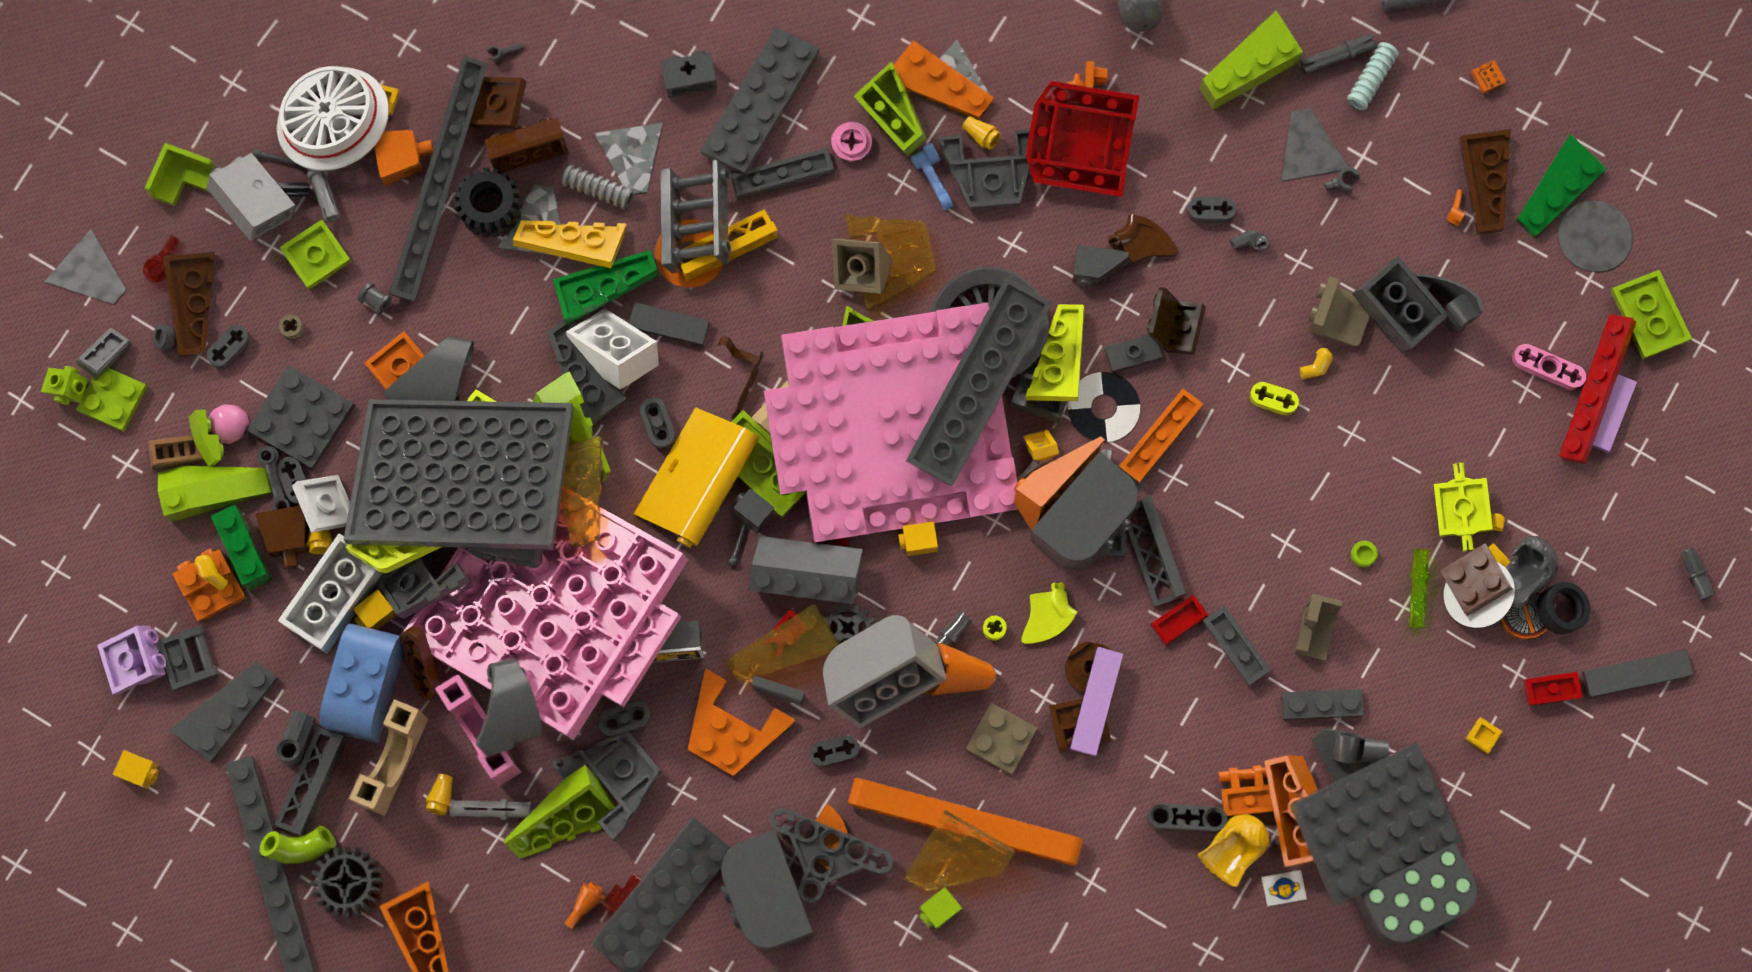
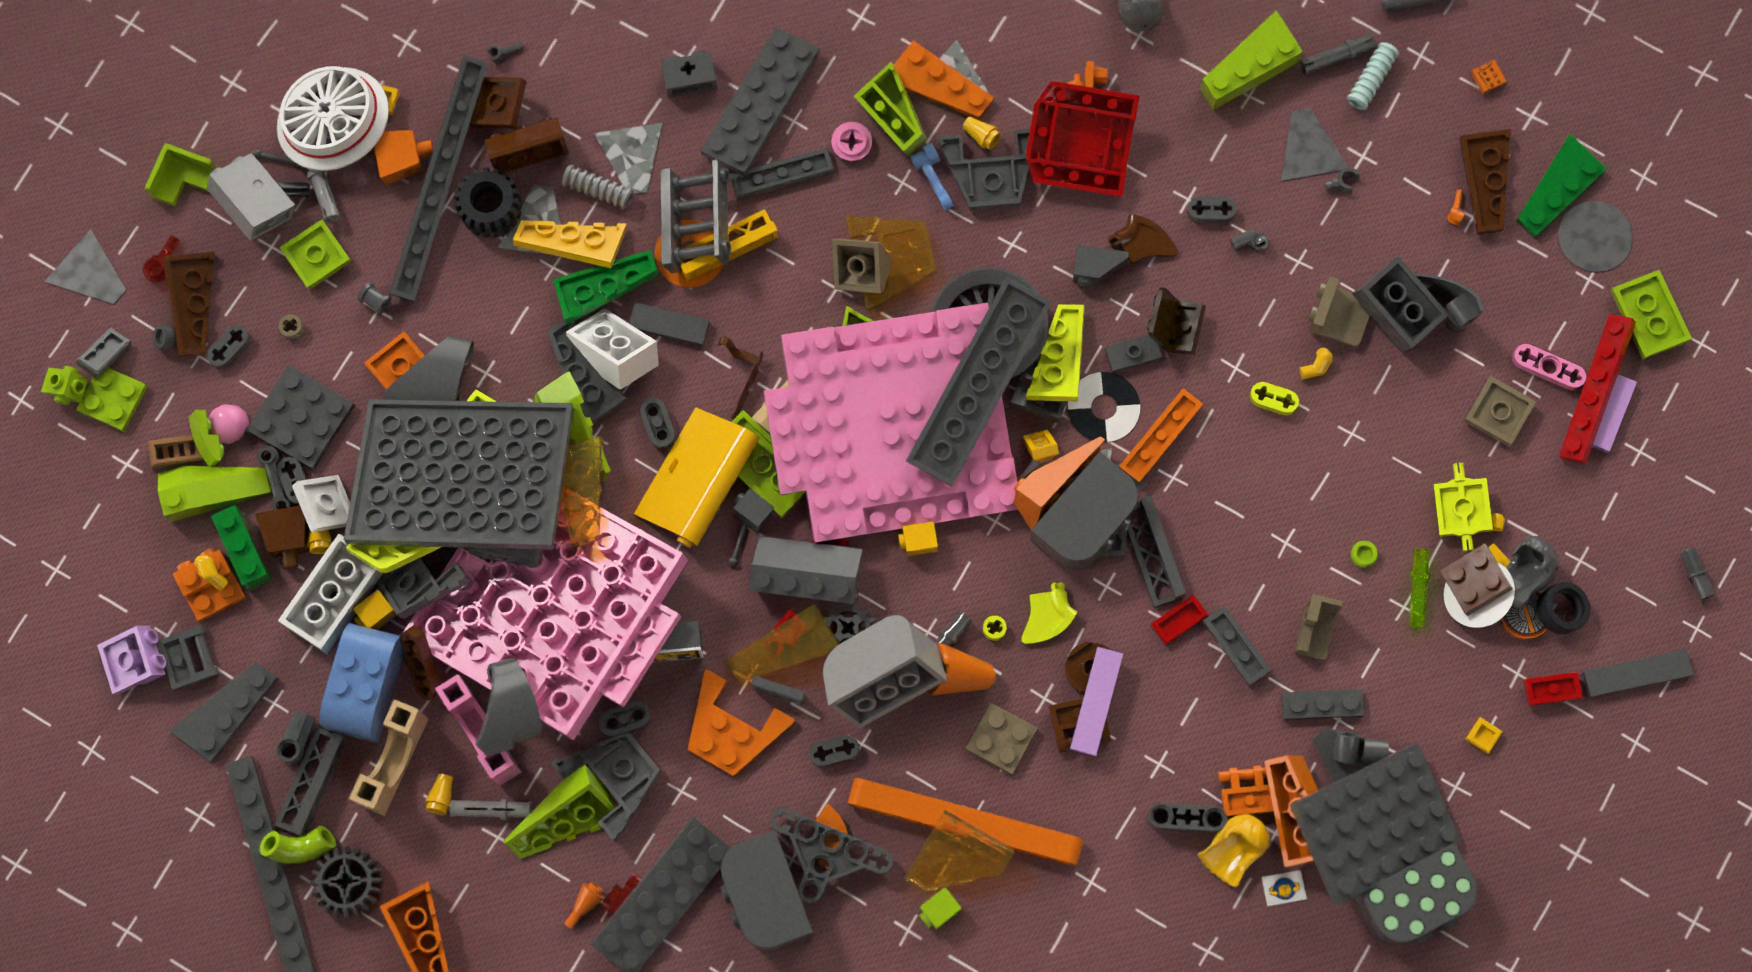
yellow brick [112,750,159,789] -> none
none -> dark tan plate [1464,376,1536,447]

